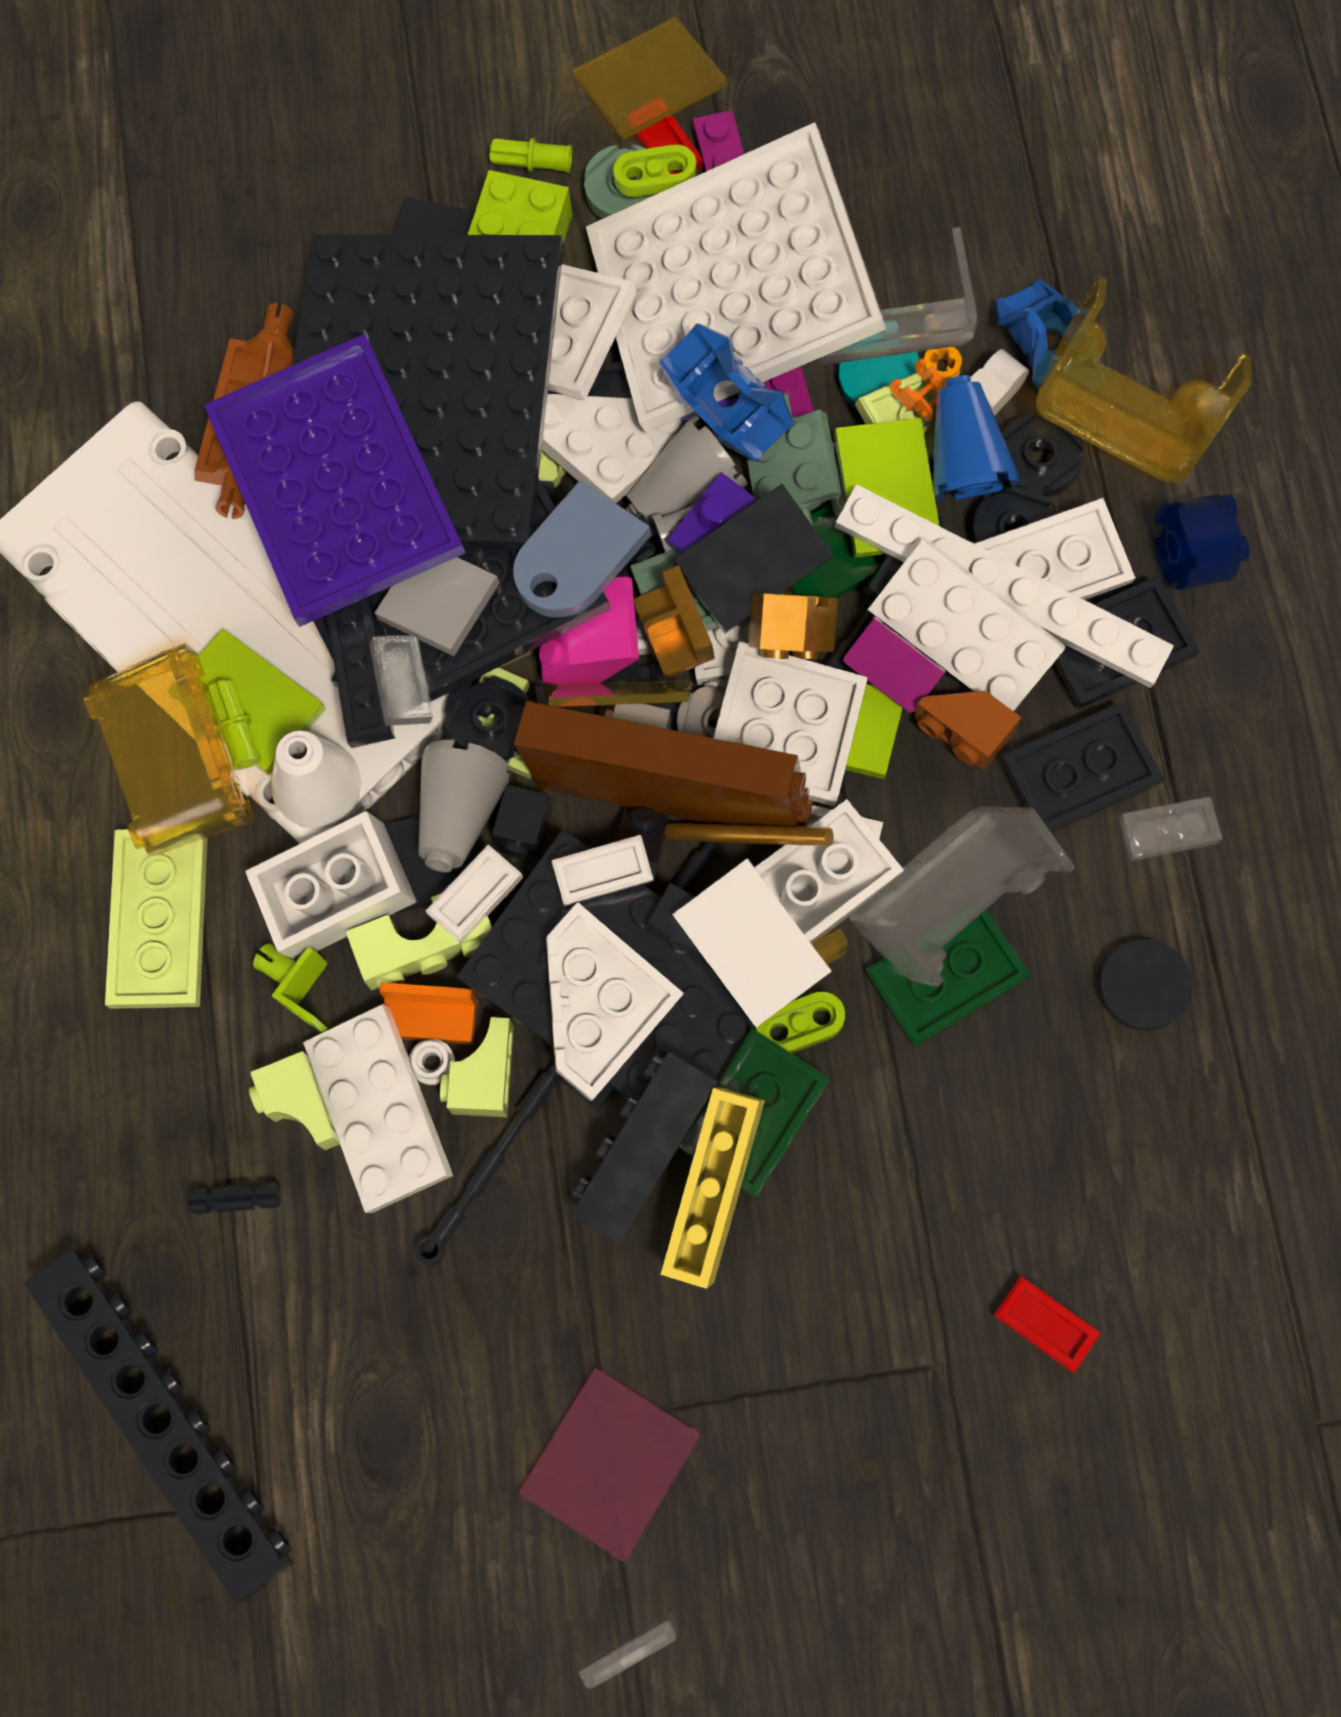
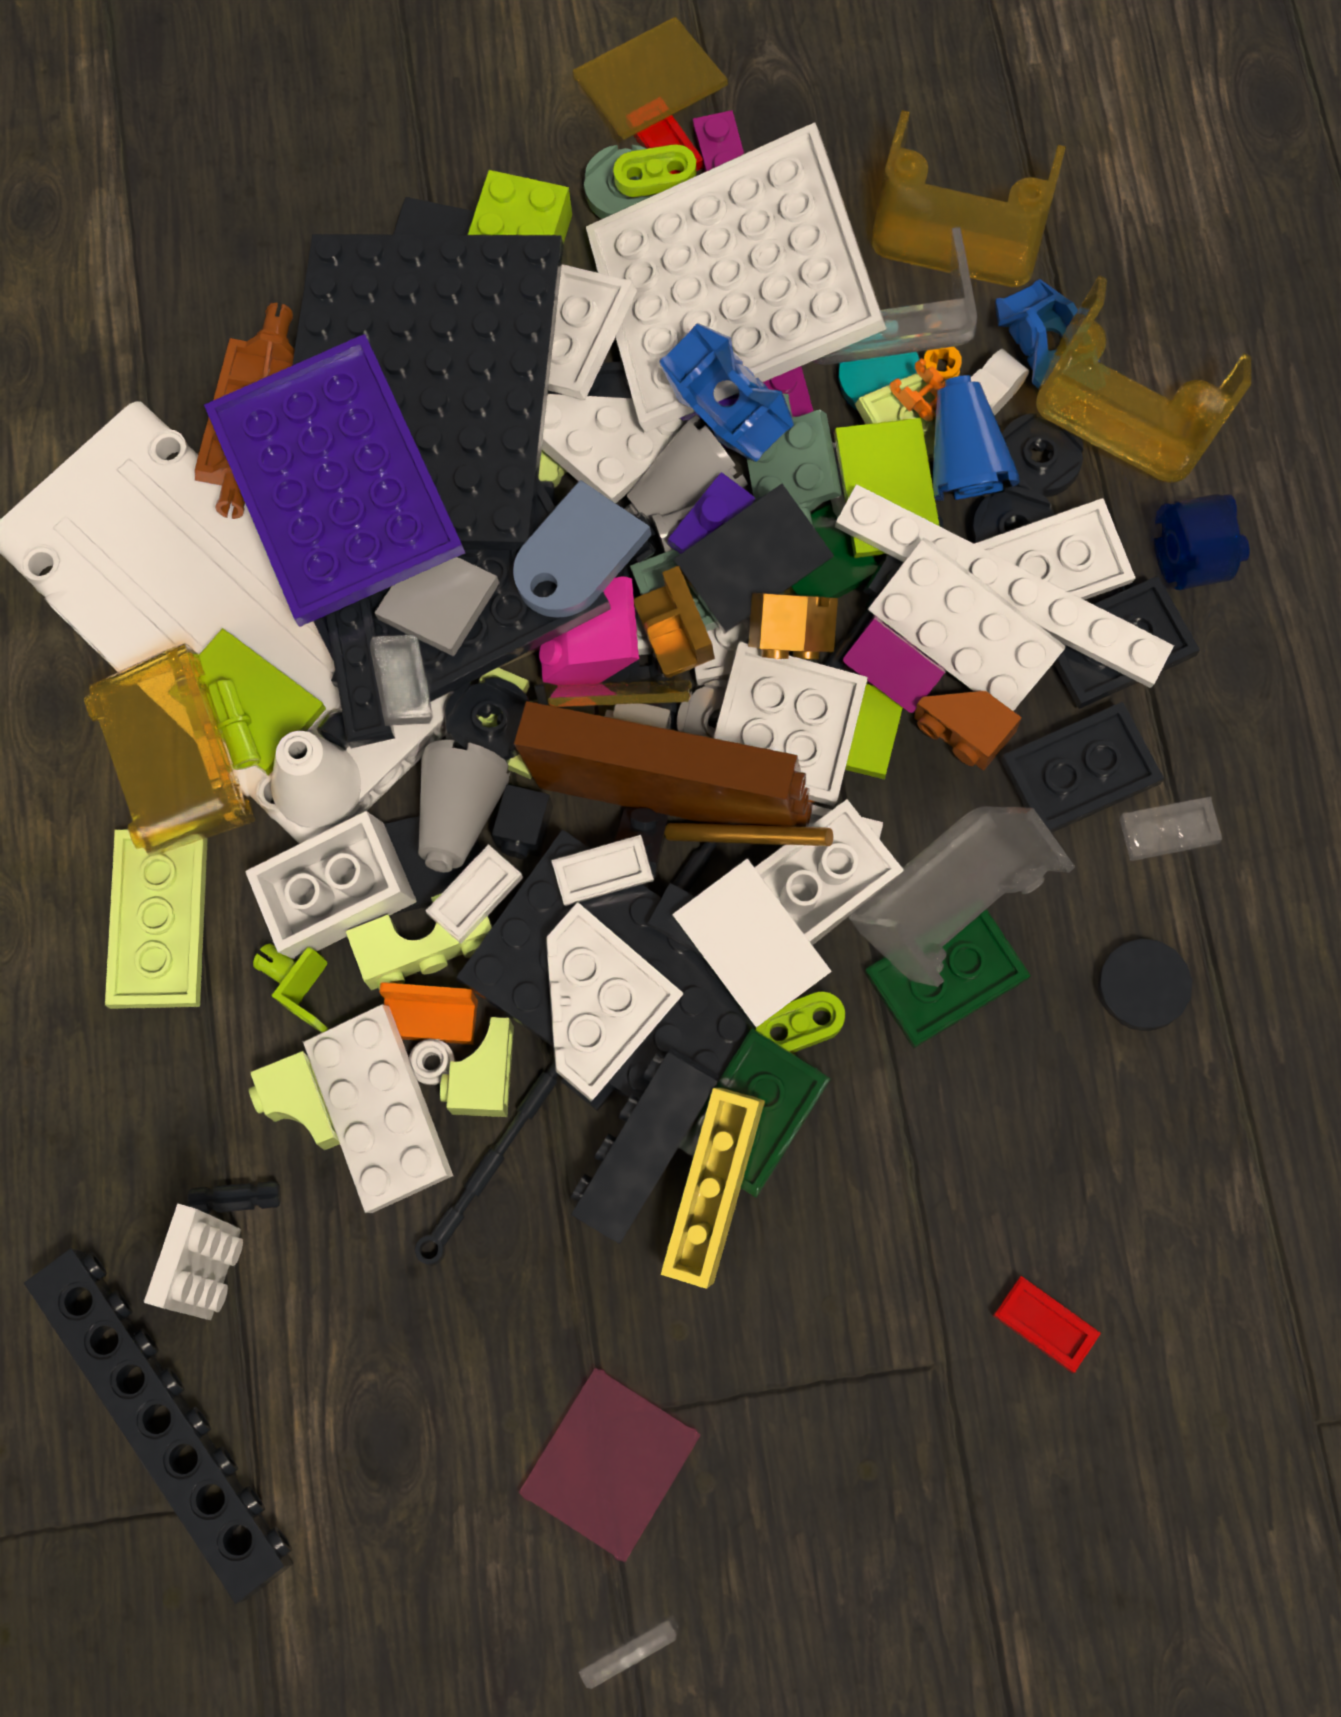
lime axle [490,138,572,173] -> none
clear yellow tile [812,928,848,965] -> none
none -> white plate [144,1204,243,1320]
none -> black hinge [317,711,349,750]
none -> clear yellow windscreen [872,110,1066,287]

